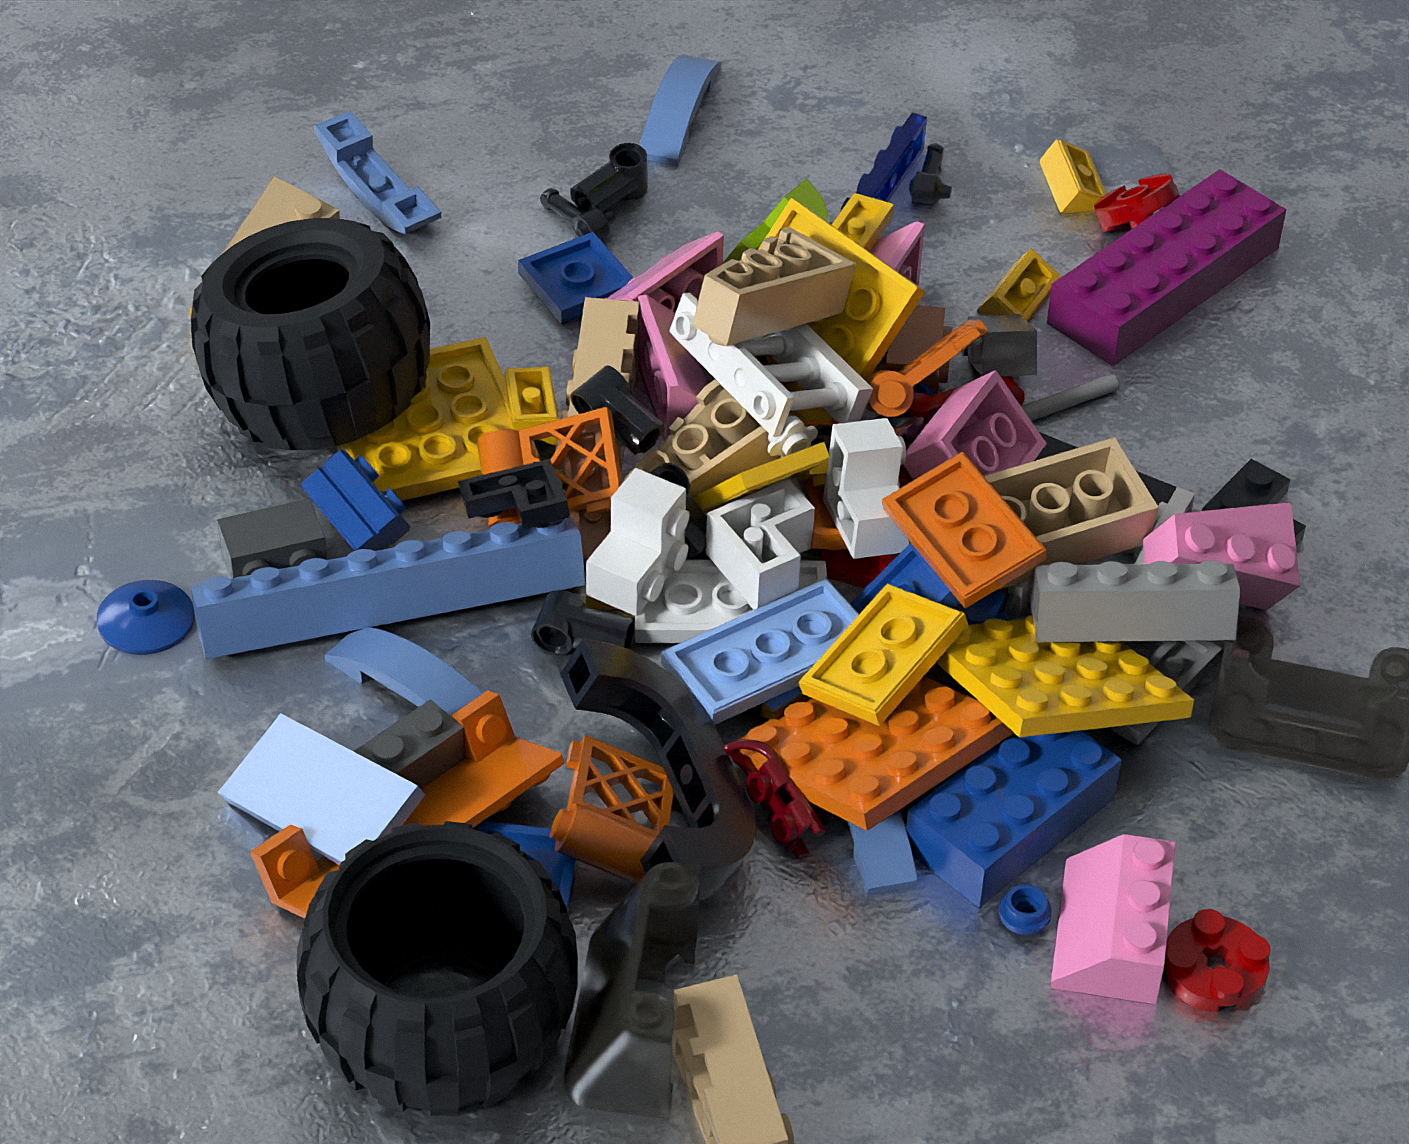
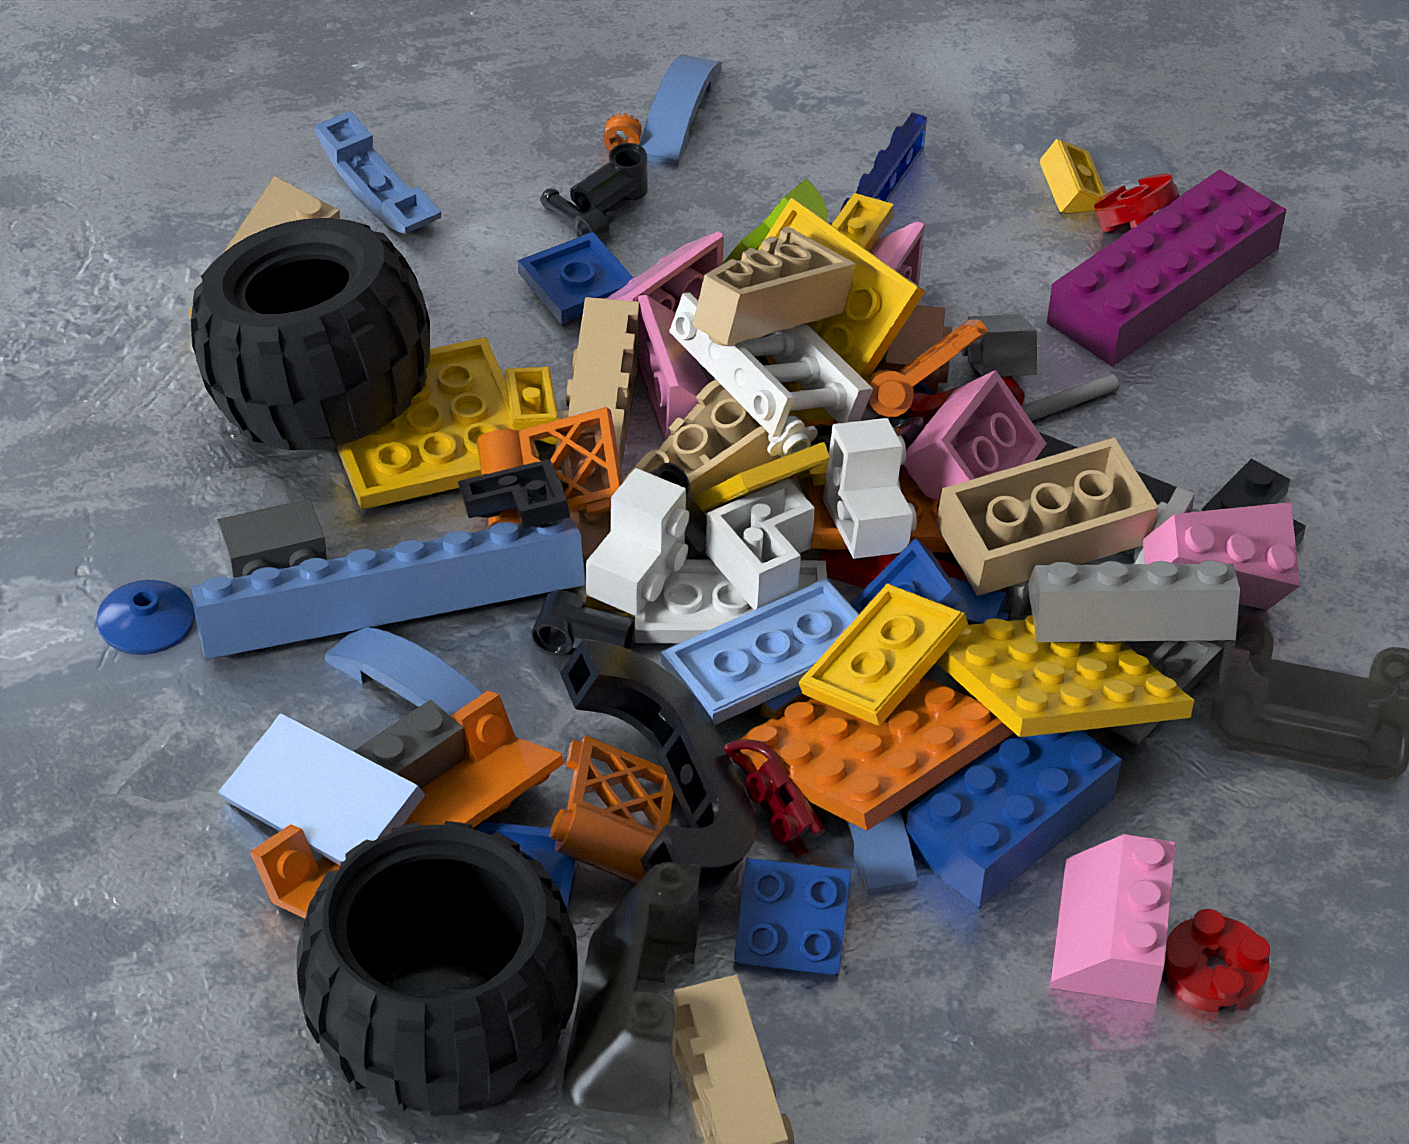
blue brick [301,449,411,551] -> none
black piece [570,365,664,455] -> none
orange tile [882,451,1047,609] -> none
black piece [909,143,952,206] -> none
yellow slope [977,248,1061,321] -> none
blue plate [999,884,1052,935] -> none
none -> orange bush [603,113,642,151]
none -> blue bracket [734,858,851,976]

